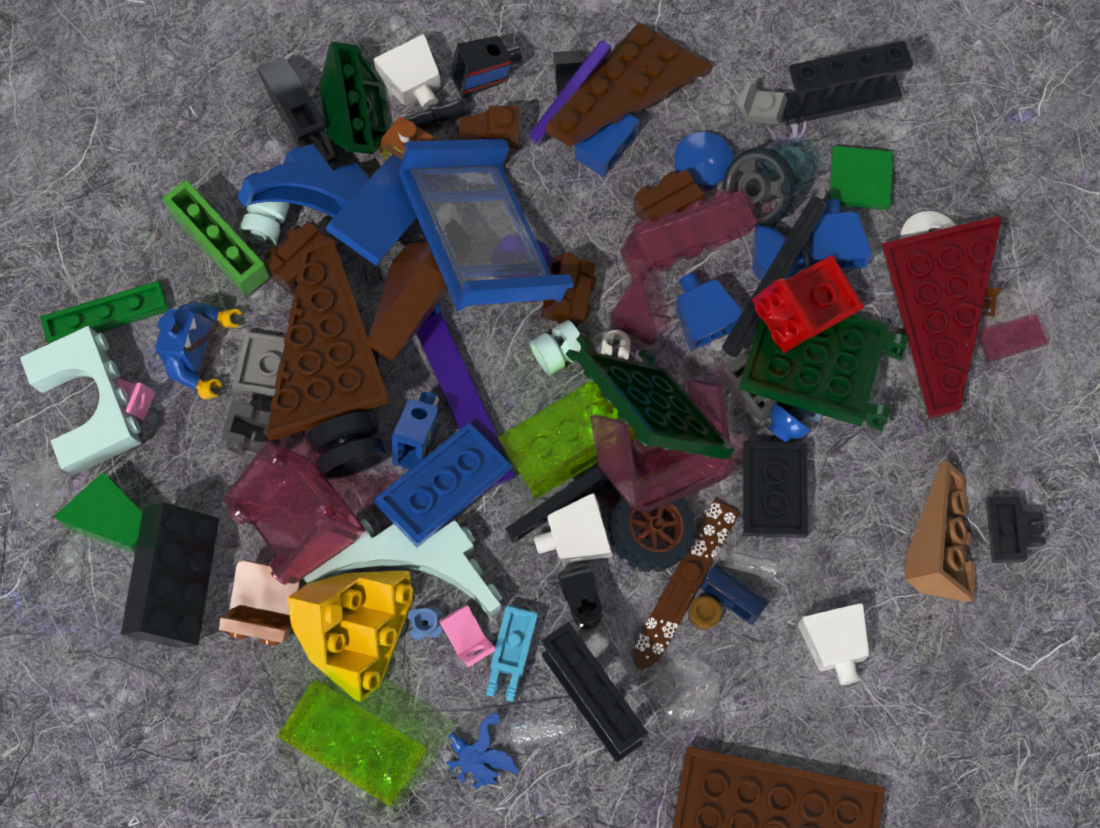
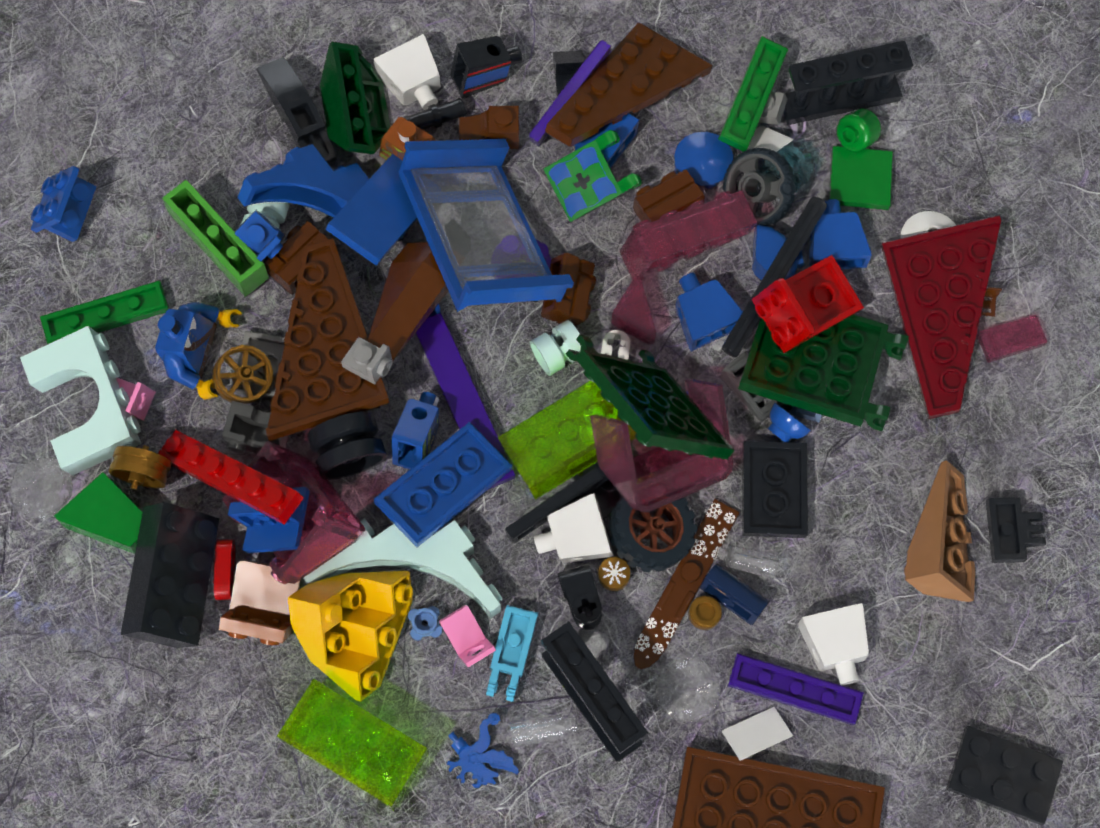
none -> blue bracket [31,166,97,242]
none -> pearl gold wheel [108,445,172,490]
none -> red plate [157,430,304,525]
none -> pearl gold wheel [212,345,273,404]
none -> red beam [214,539,236,600]
none -> blue bracket [228,487,310,553]
none -> blue bracket [234,209,284,262]
none -> light grey bracket [341,337,393,385]
none -> green flag [543,130,642,222]
none -> pearl gold tile [598,557,631,591]
none -> green tile [718,36,788,152]
none -> white sticker [722,707,793,761]
none -> dark purple tile [727,653,864,726]
none -> white sticker [748,126,794,152]
none -> green head [836,108,881,152]
none -> black plate [946,726,1063,826]

